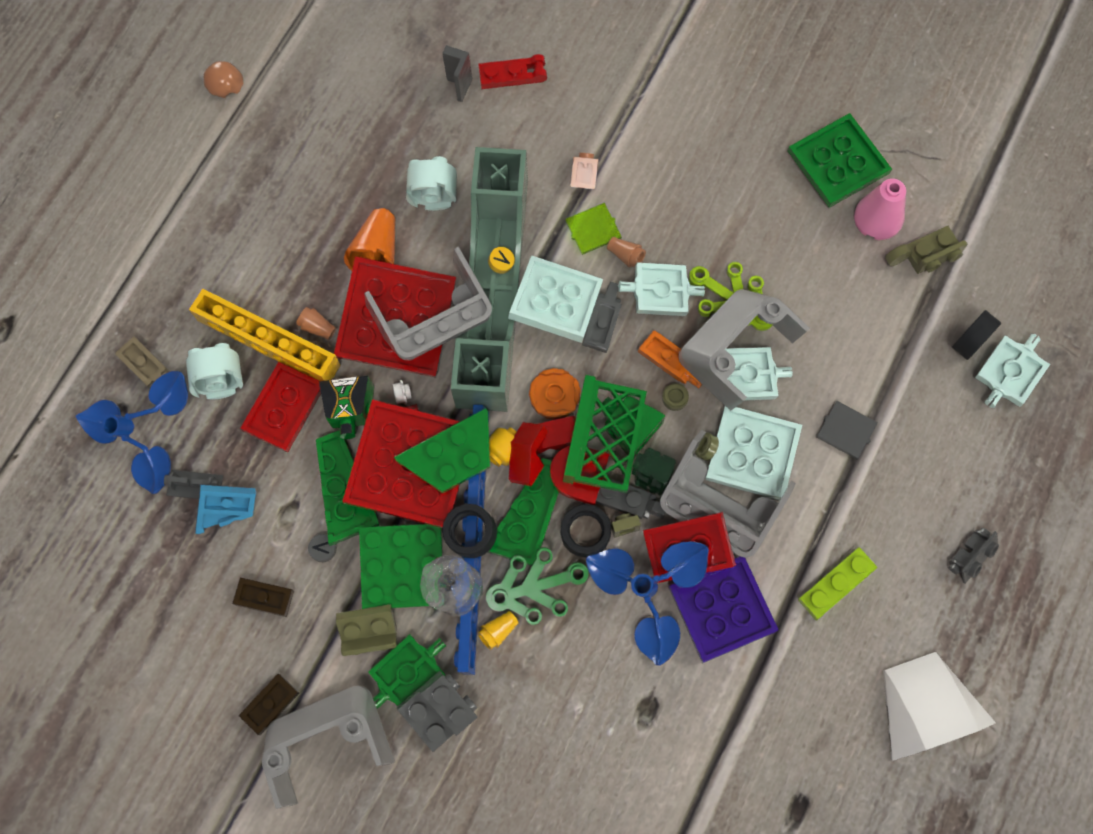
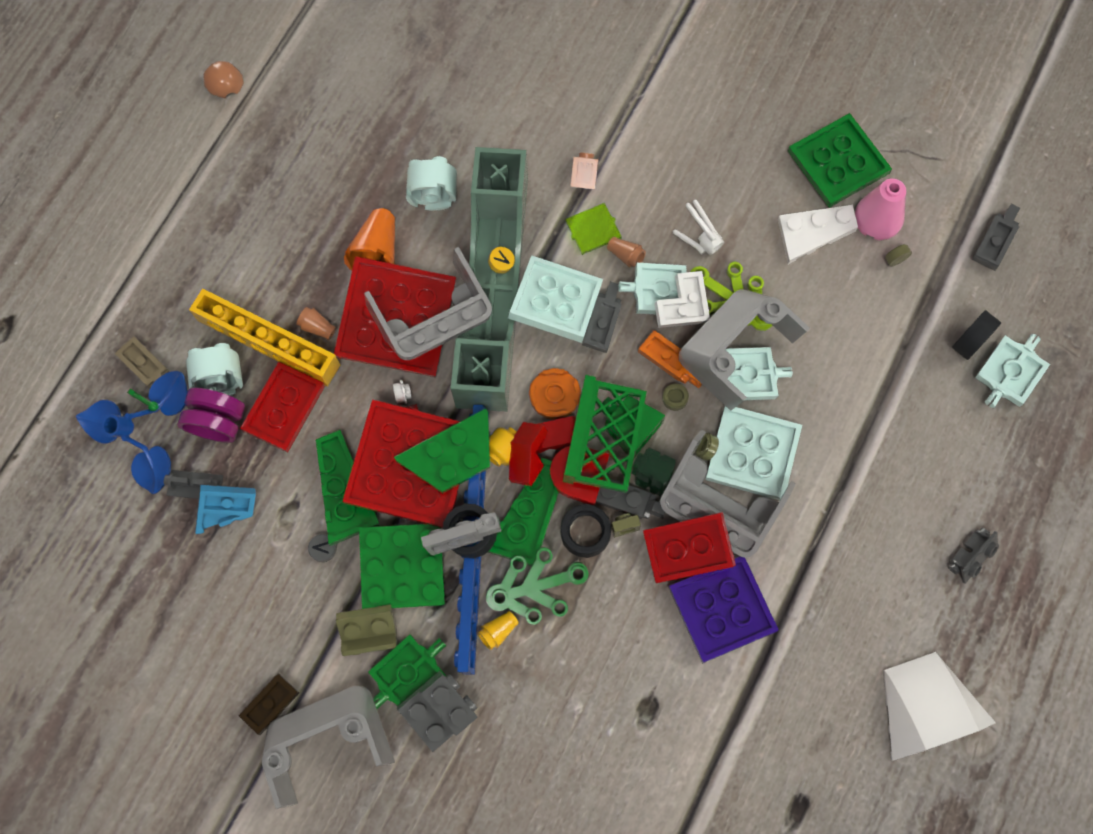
dark brown plate [232,577,294,617] -> none
torso [319,376,374,439] -> none
clear brick [420,555,483,616] -> none
dark grey panel [443,45,472,102] -> none
red plate [478,54,547,89] -> none
blue plant [586,542,709,666] -> none
lime plate [798,547,878,621] -> none
dark grey piece [816,401,878,459] -> none
olive bracket [907,226,968,274] -> none
none -> green hinge [127,388,159,411]
none -> magenta wheel [177,388,245,443]
none -> light grey hinge [421,513,501,555]
none -> white plate [654,271,710,328]
none -> white plant [673,200,724,255]
none -> white wing [778,205,858,264]
none -> dark grey hinge [972,204,1020,271]

